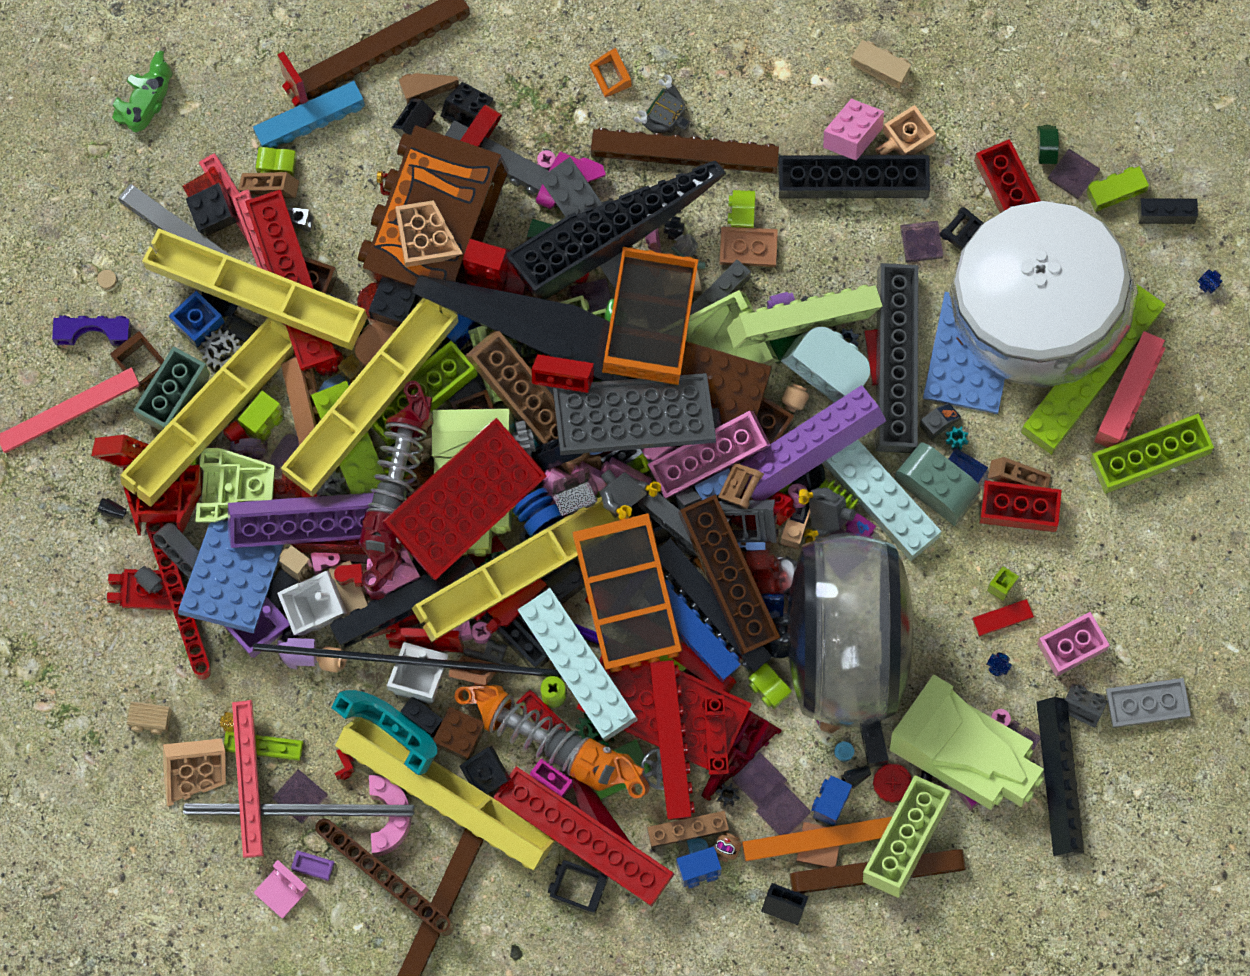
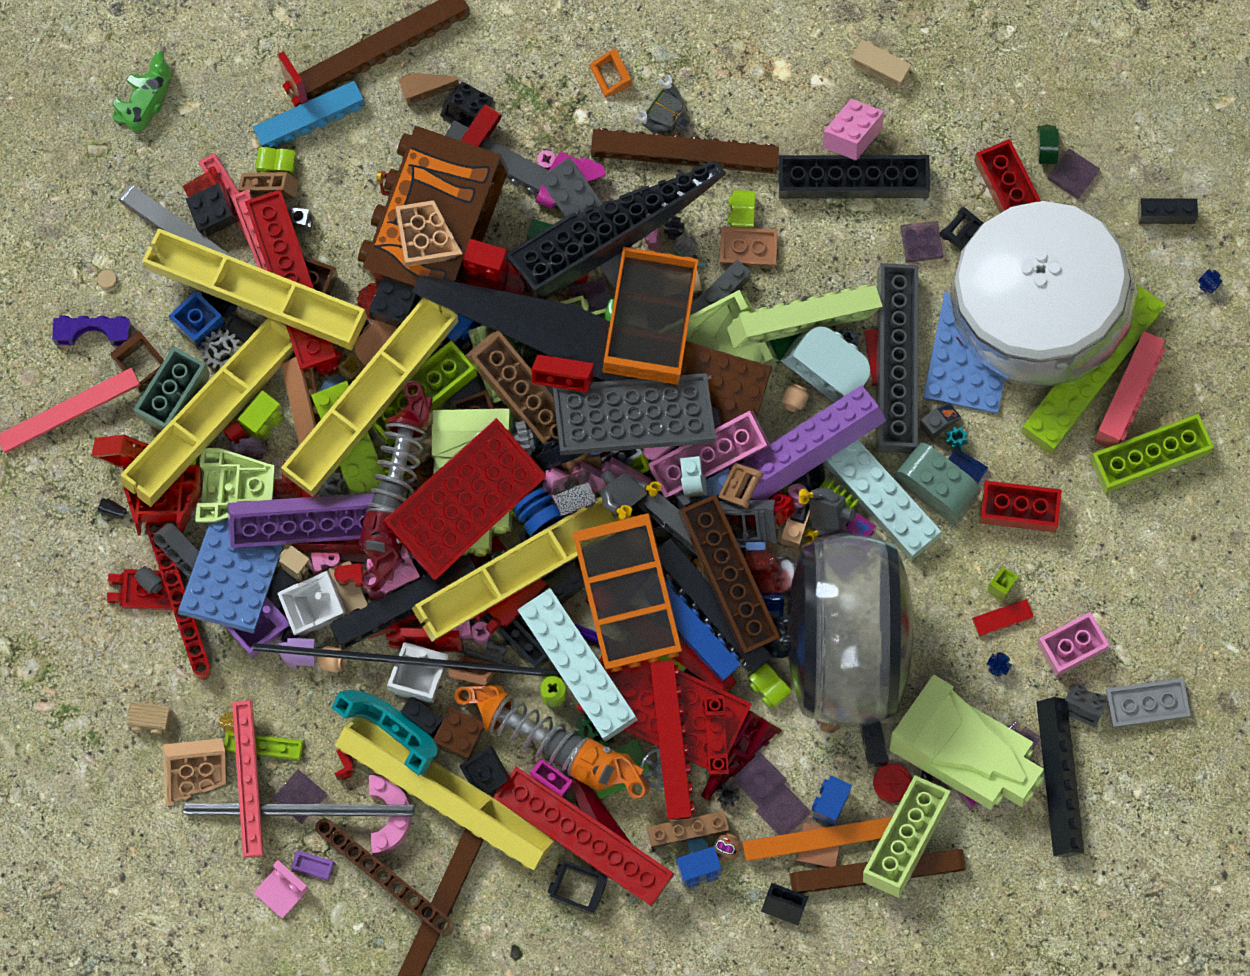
clear purple tile [270,434,299,470] -> none
black brick [392,98,436,137] -> none
red tile [516,689,571,732] -> none
reddish brown brick [757,397,794,444] -> none
medium lavender brick [767,292,795,309] -> none
medium azure tile [834,741,854,762] -> none
black cone [841,765,871,789] -> none
light nougat brick [875,105,936,155] -> none
medium nougat slope [988,457,1051,488] -> none
bright pink wheel [991,709,1011,727] -> none
lime brick [1086,166,1149,212] -> none
none -> light aqua brick [680,456,708,498]

